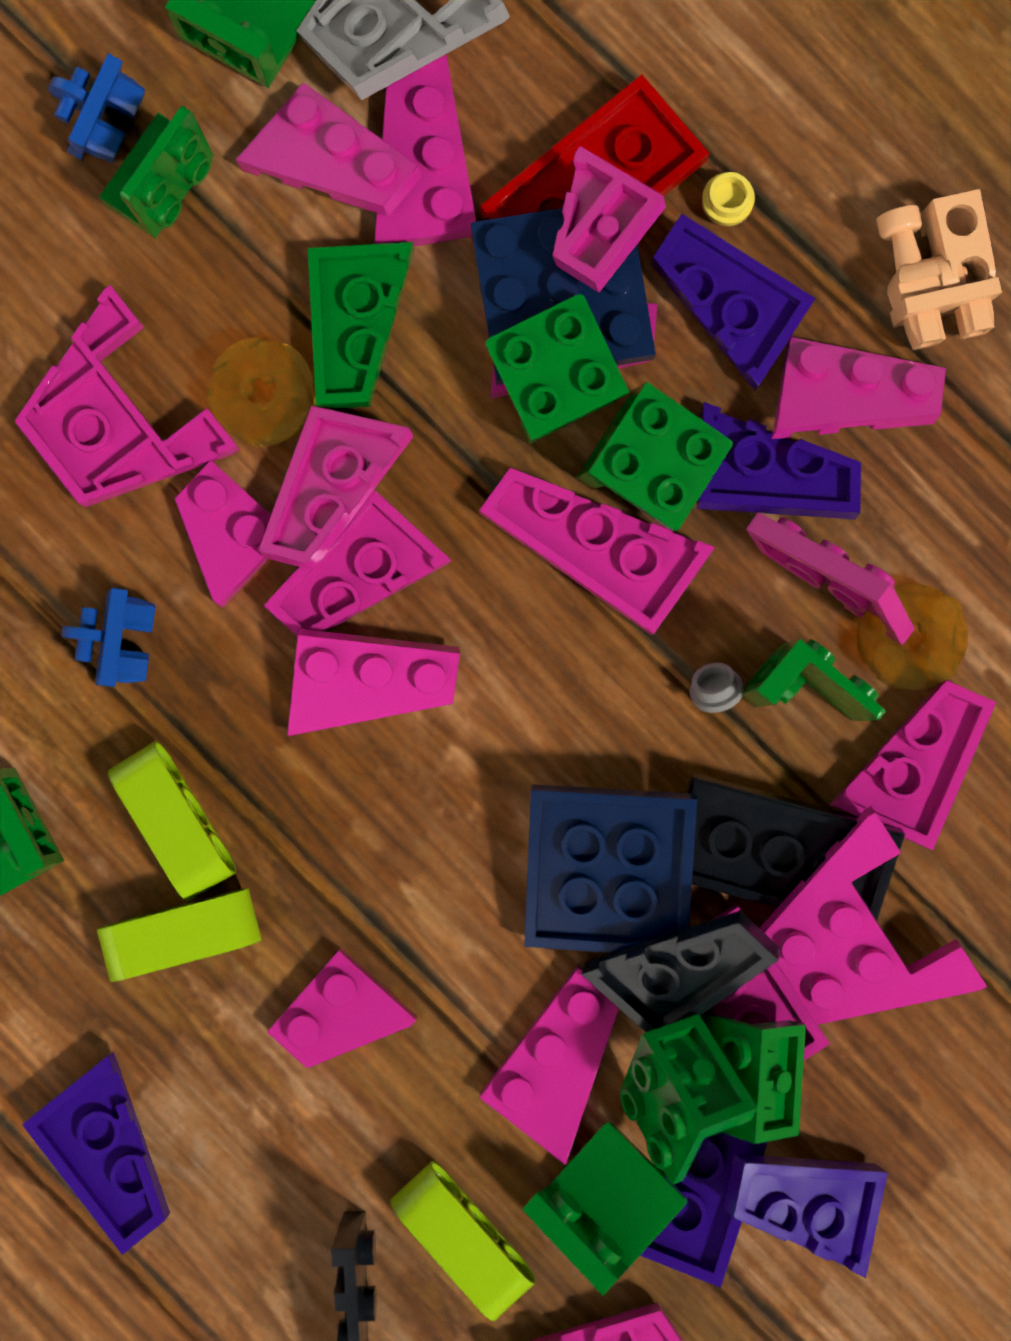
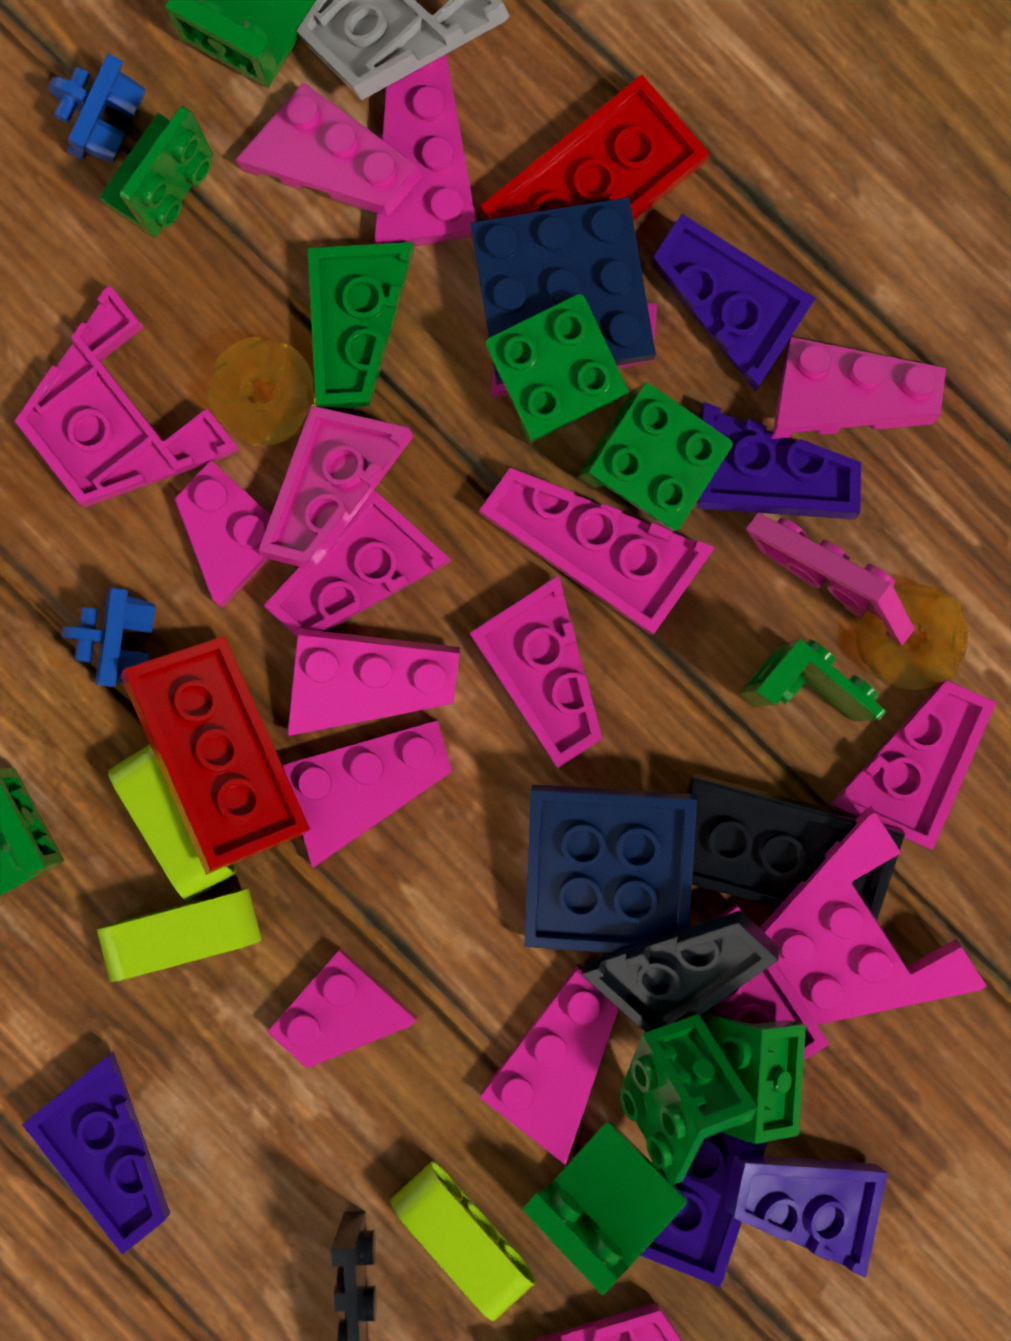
dark pink wing [552,146,666,293] -> none
light grey plate [689,663,744,713] -> none
light yellow plate [701,172,755,226] -> none
light nougat hips [876,189,1002,350] -> none
none -> red plate [121,636,311,875]
none -> dark pink wing [283,720,453,868]
none -> dark pink wing [470,575,603,768]

